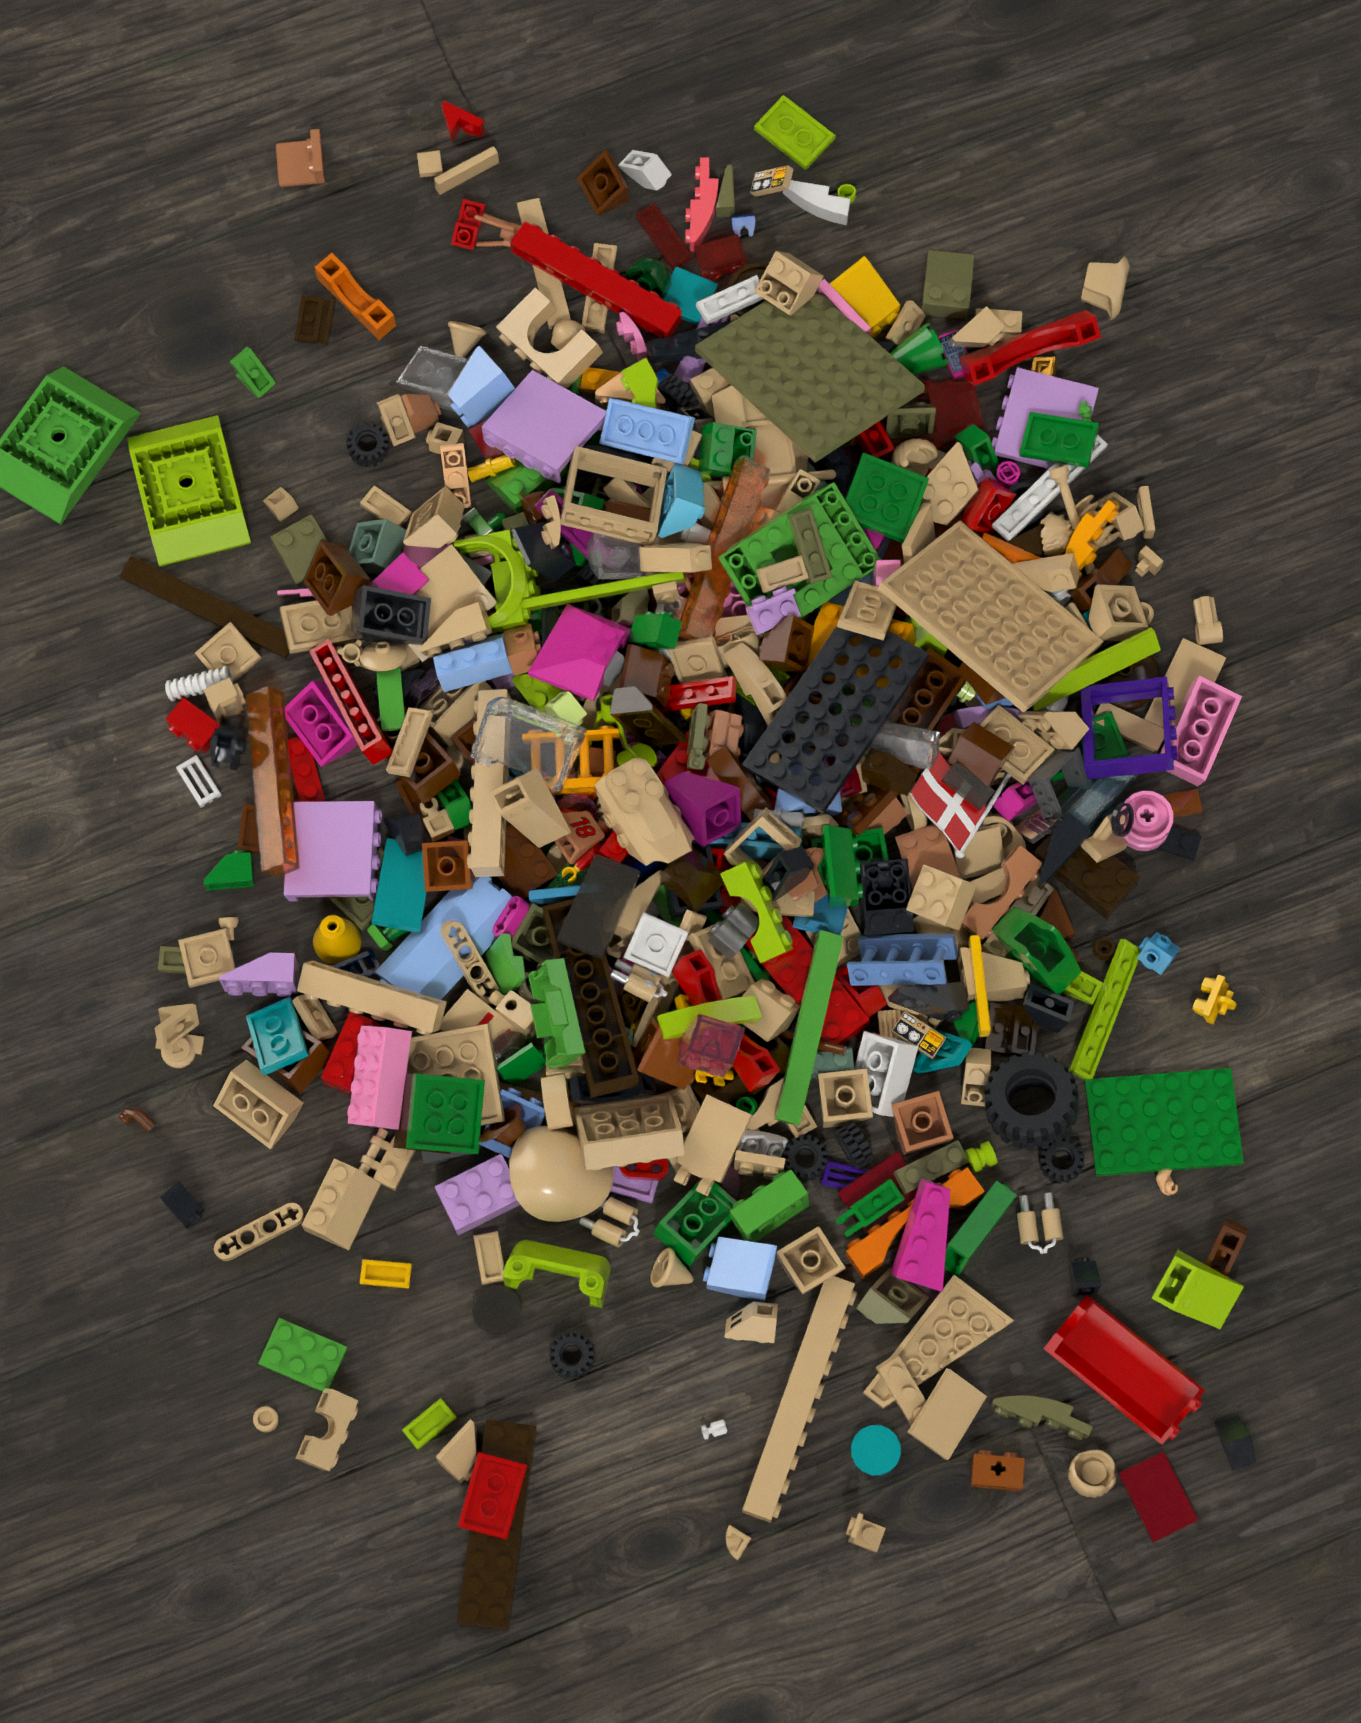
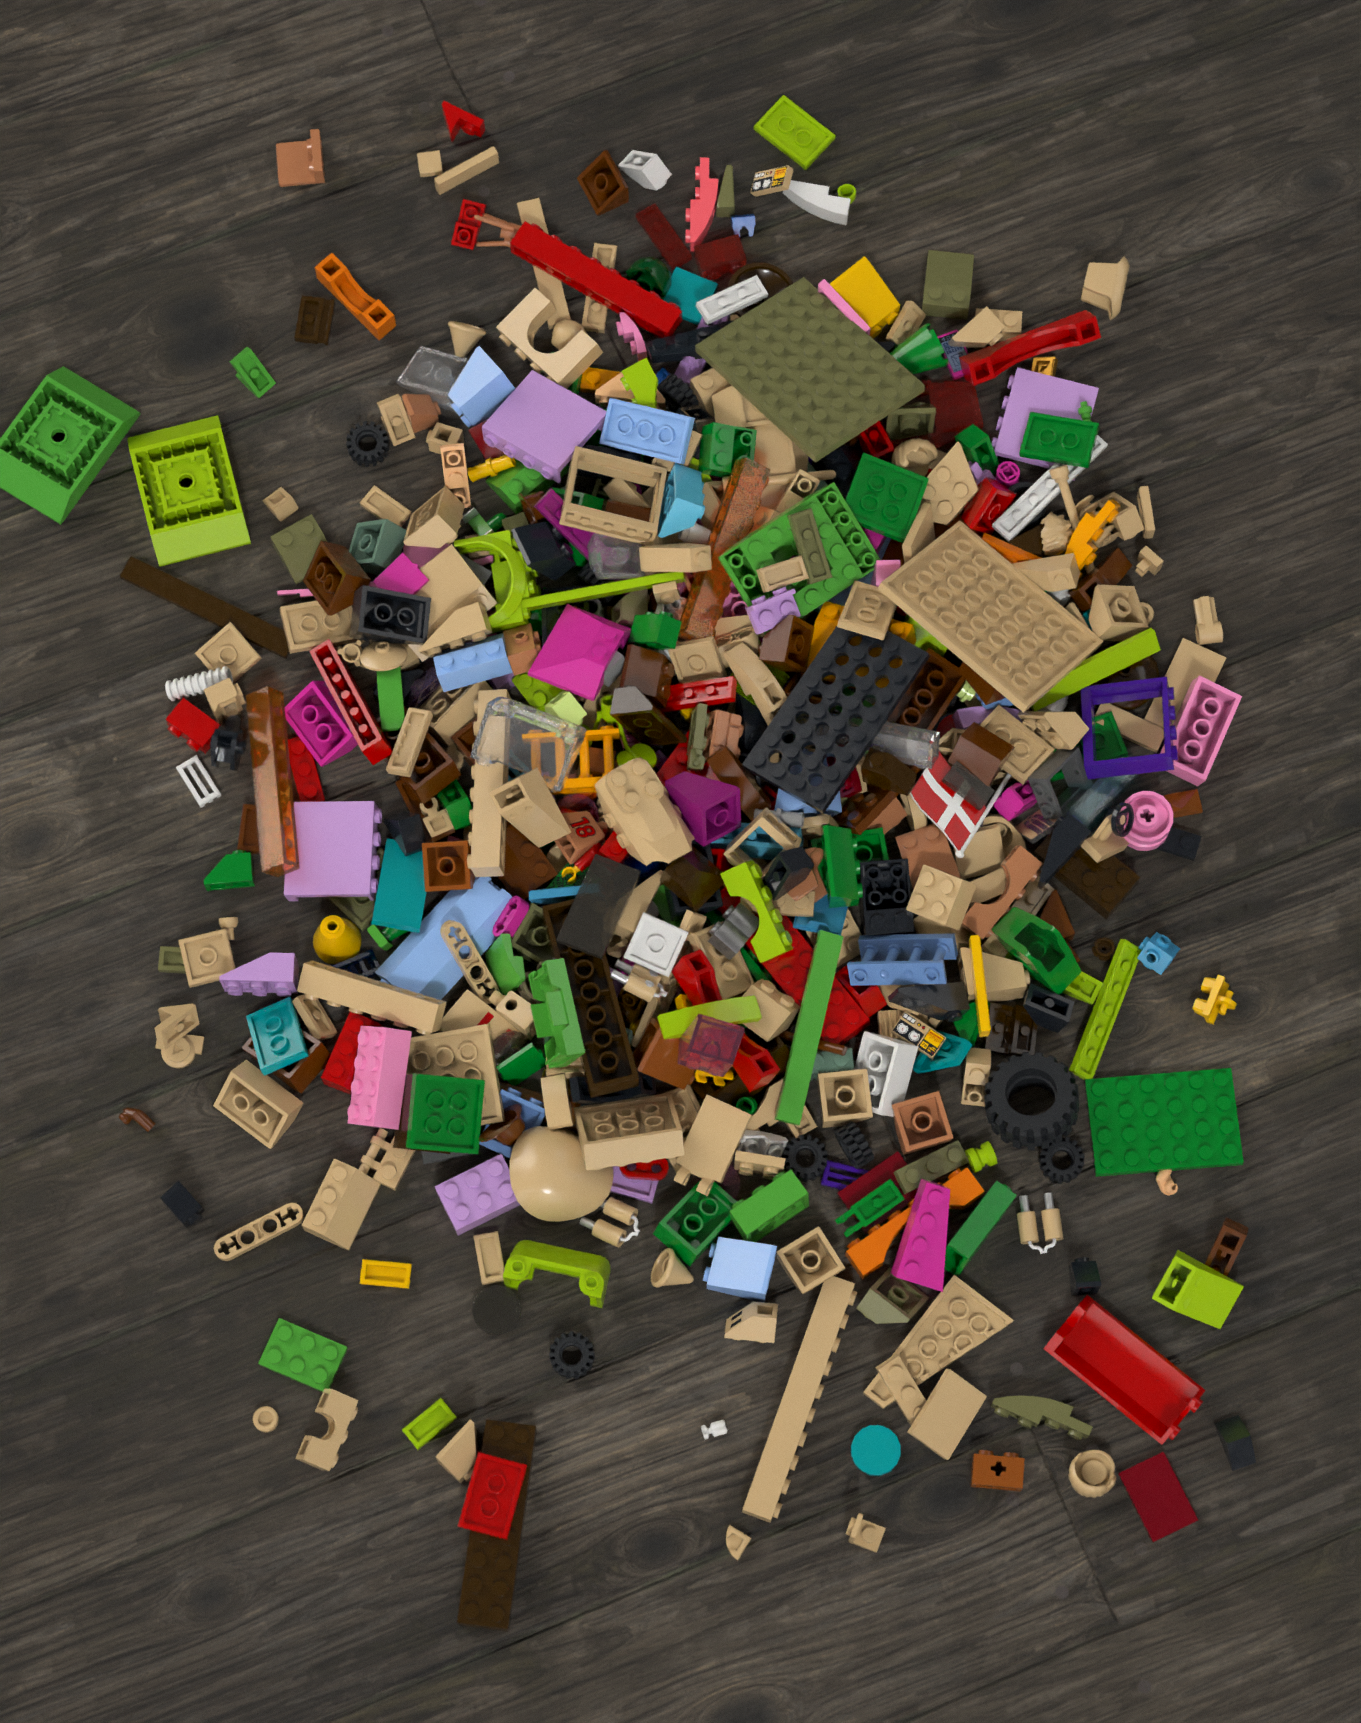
tan slope [541,495,561,549] -> none
tan slope [754,251,824,315] -> none

